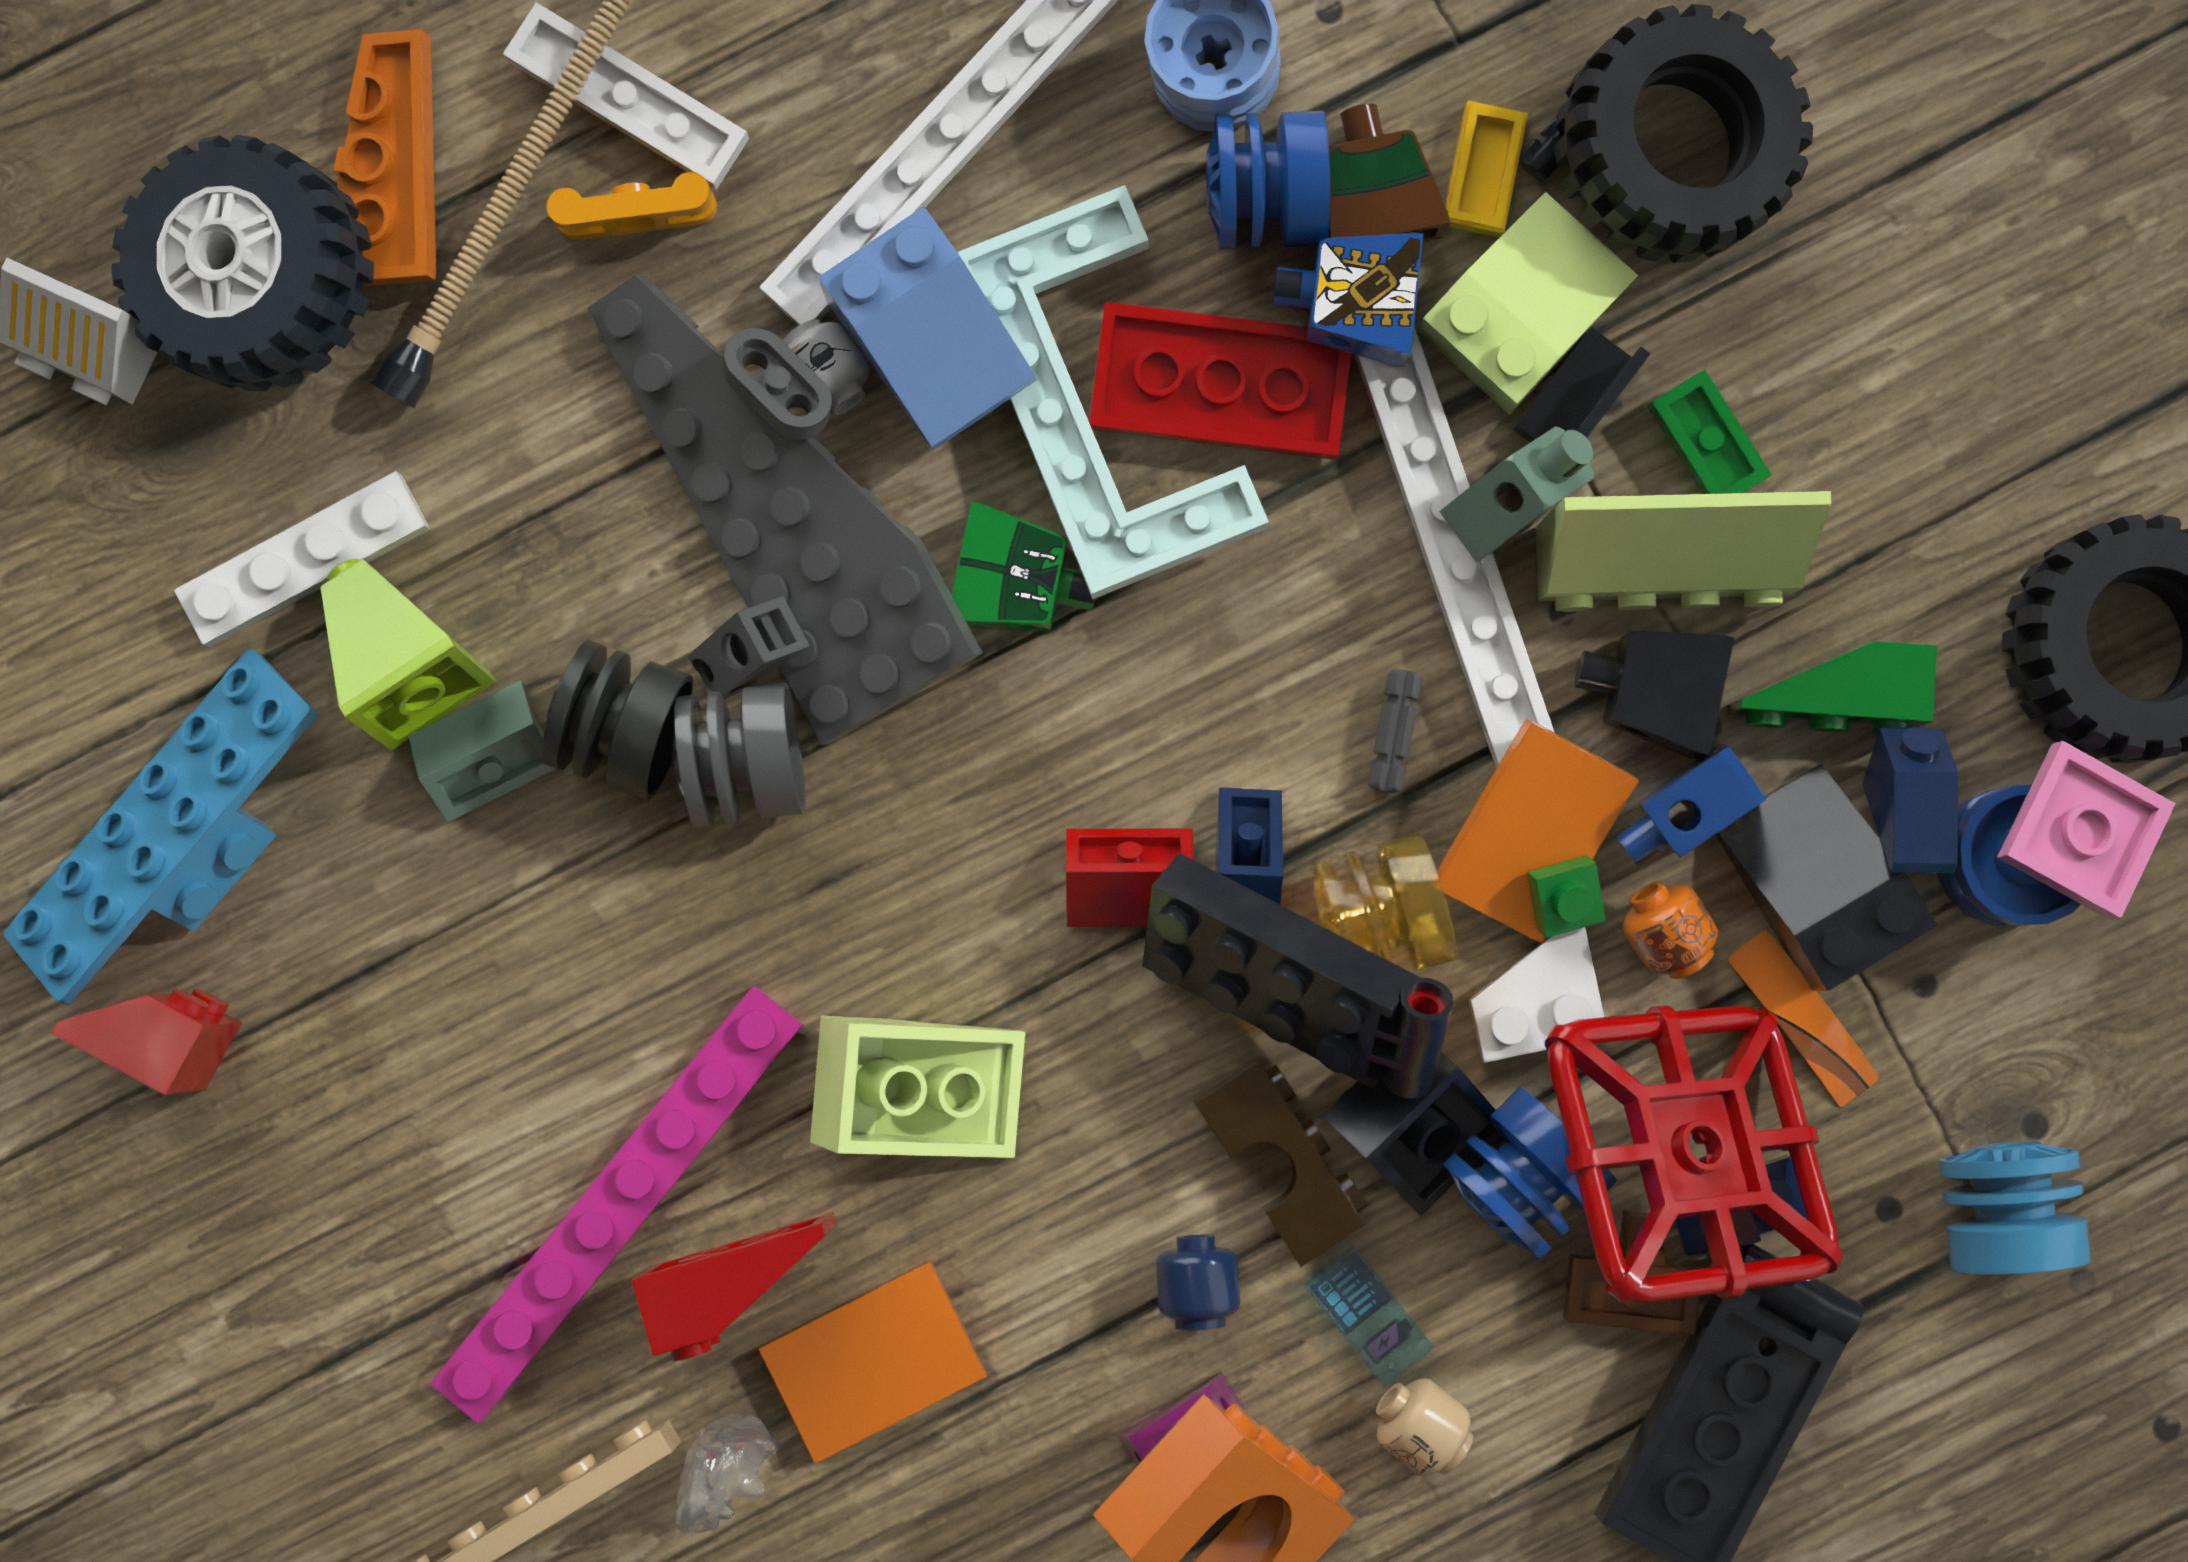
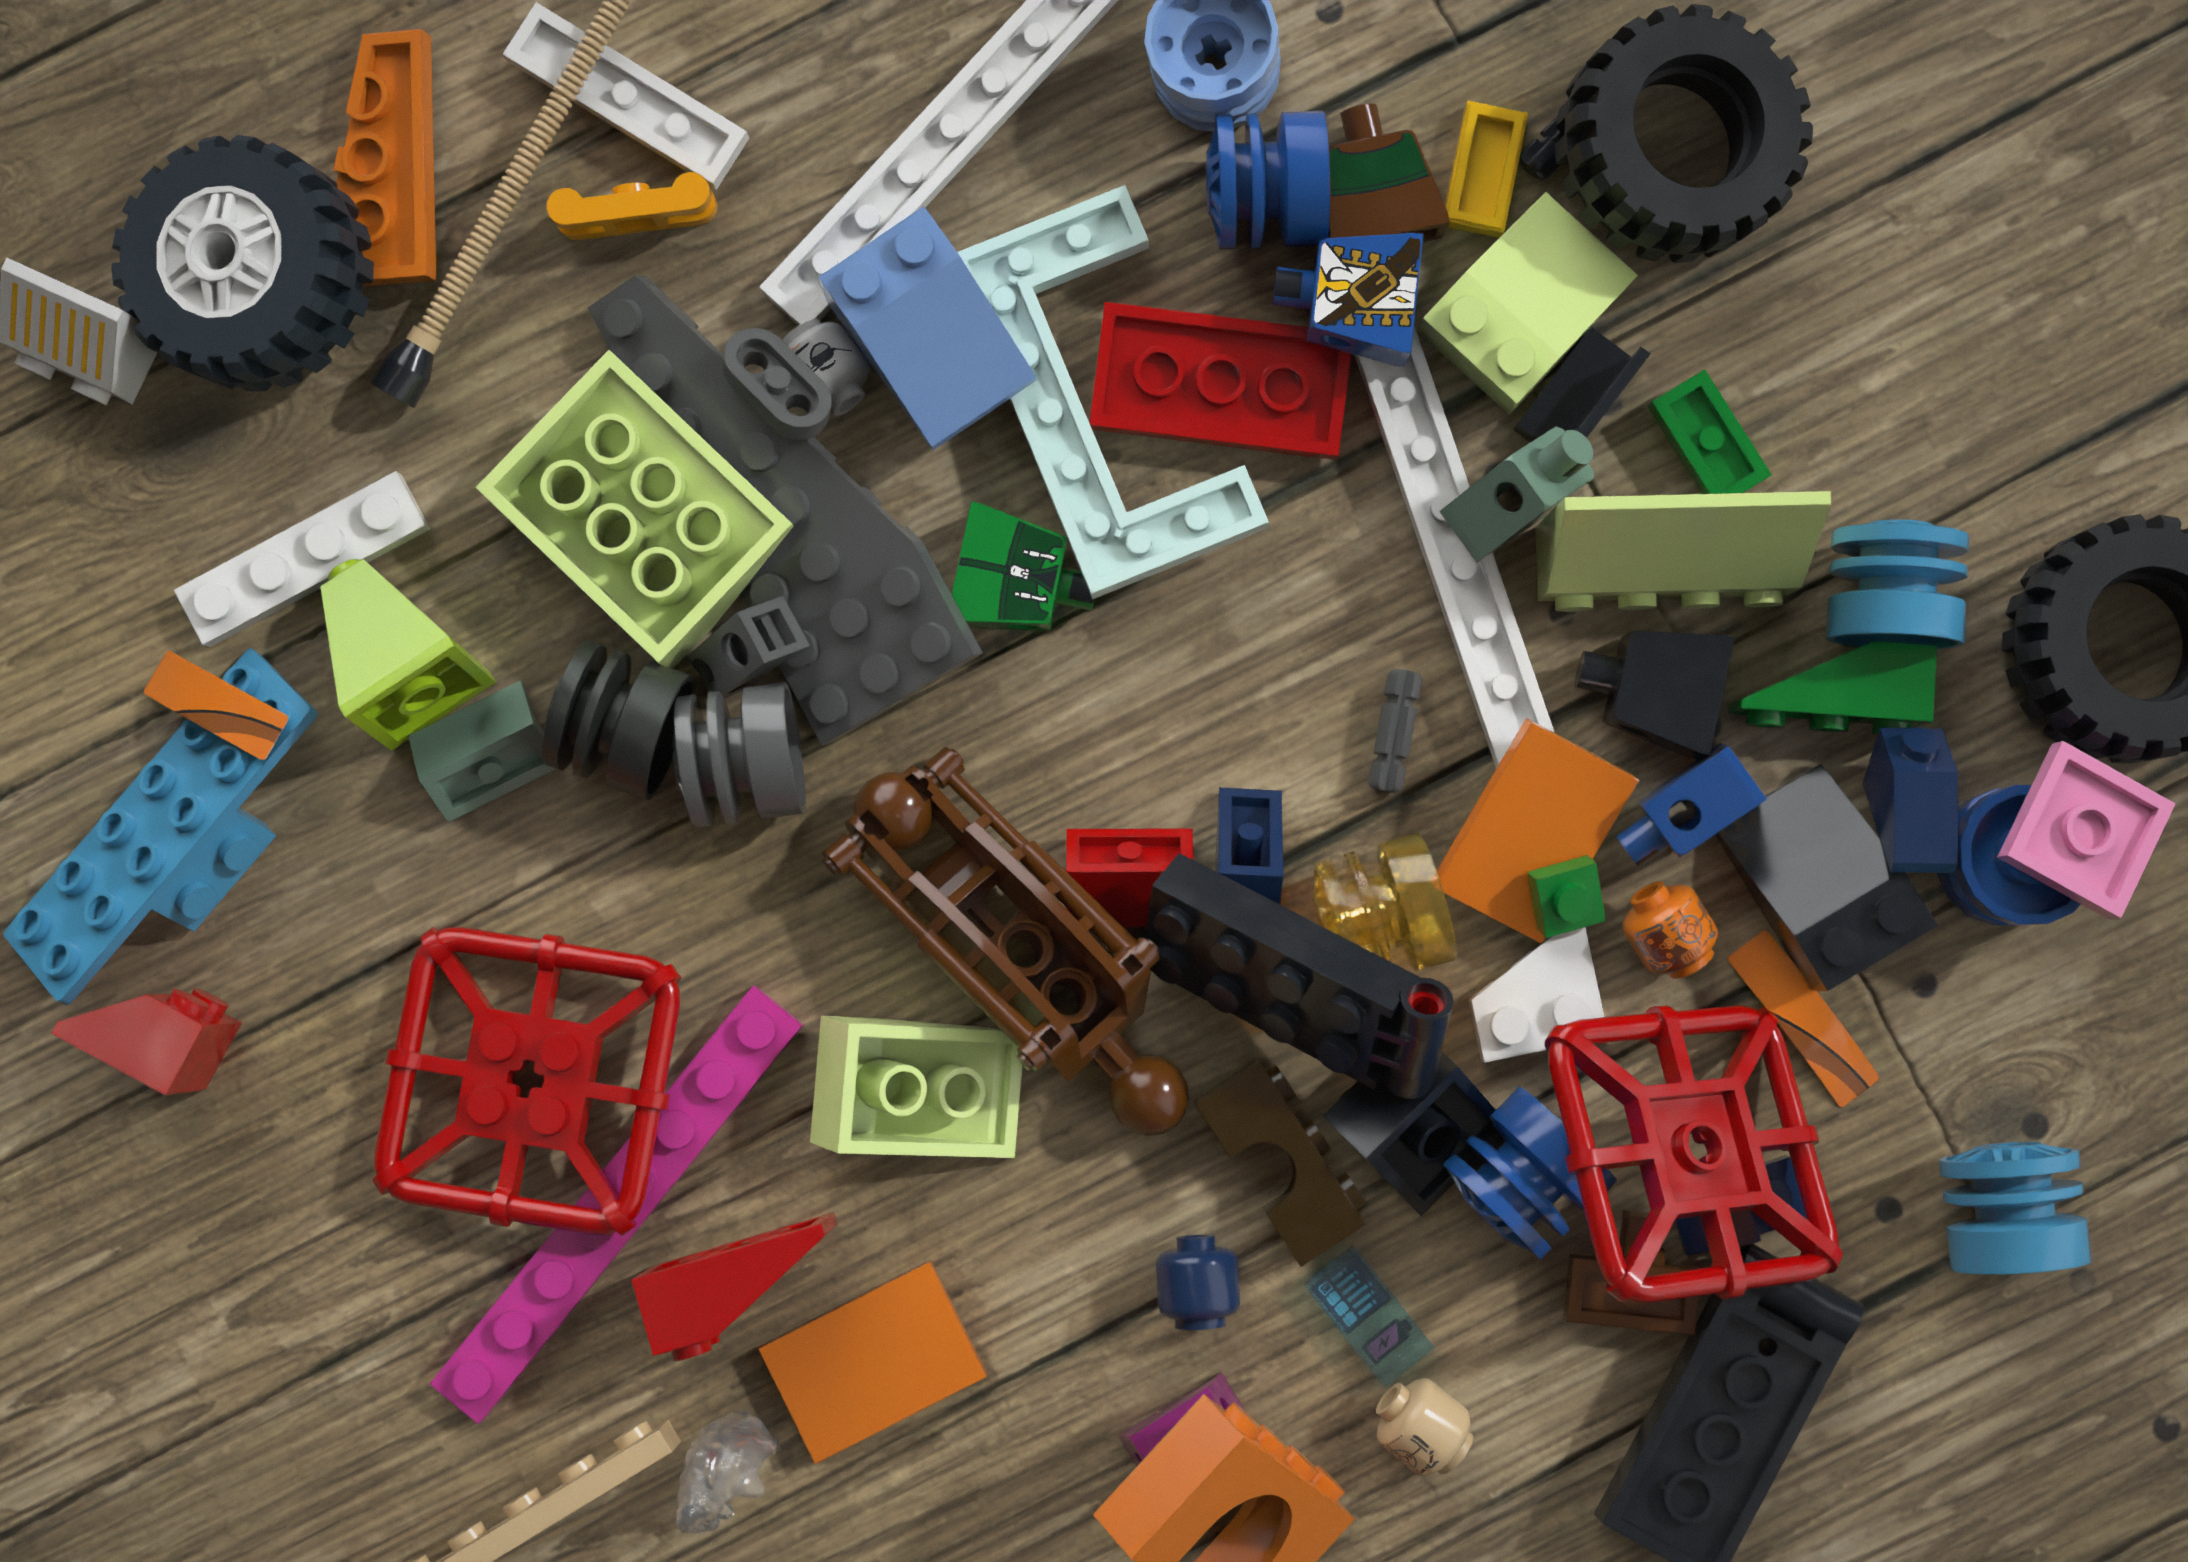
none -> orange sticker [144,650,289,760]
none -> red plate [372,927,682,1236]
none -> yellowish green slope [475,350,794,669]
none -> reddish brown piece [822,747,1189,1136]
none -> dark azure wheel [1826,519,1970,649]

